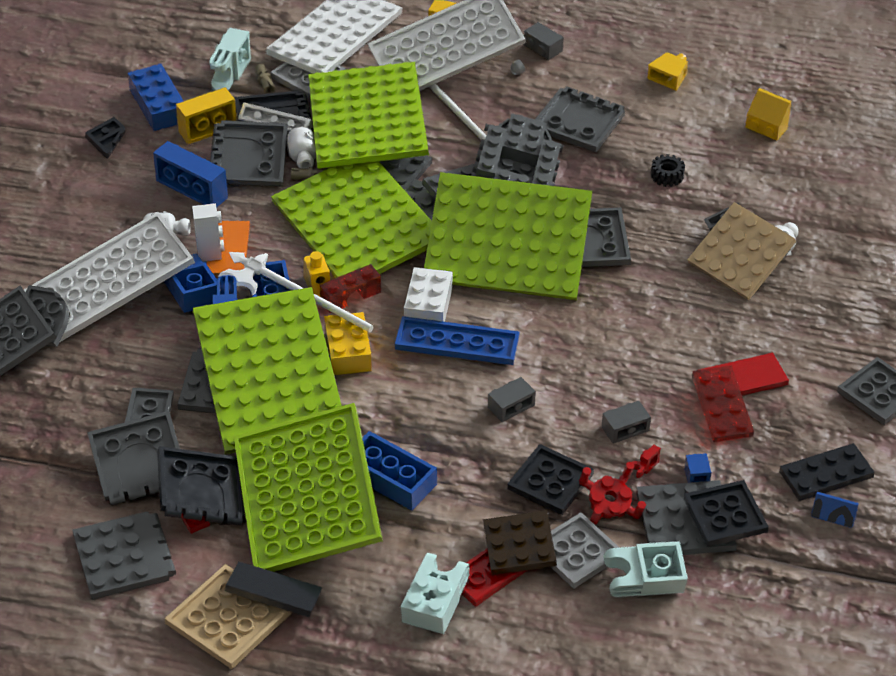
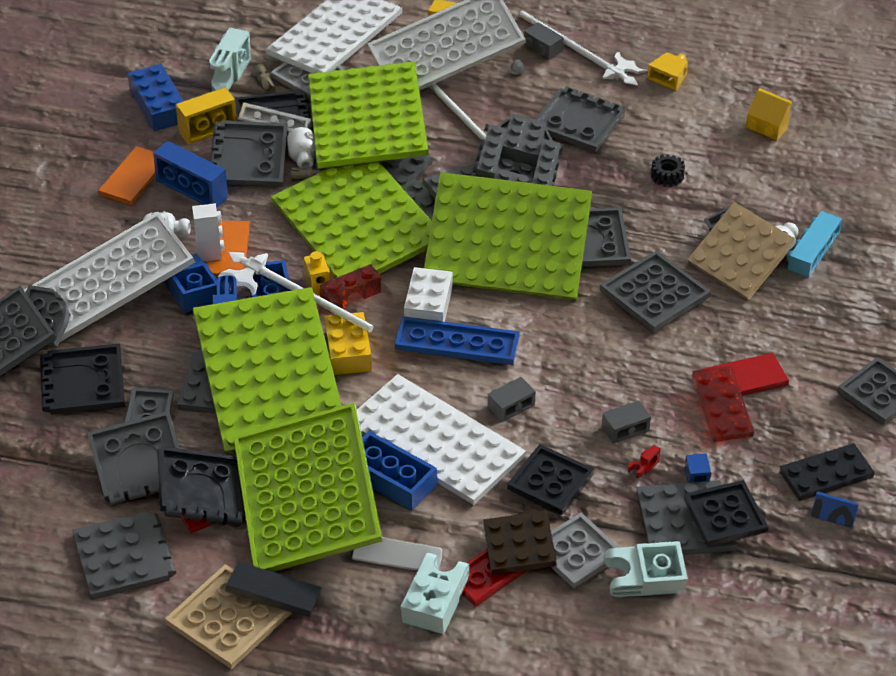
black wing [85,117,126,159] -> none
red plate [579,462,646,525] -> none
none -> black hinge [40,343,125,415]
none -> orange tile [98,146,156,206]
none -> white slope [352,537,442,571]
none -> white plate [357,374,526,505]
none -> white piece [519,11,648,86]
none -> dark grey plate [600,250,711,332]
none -> medium azure brick [787,211,842,278]

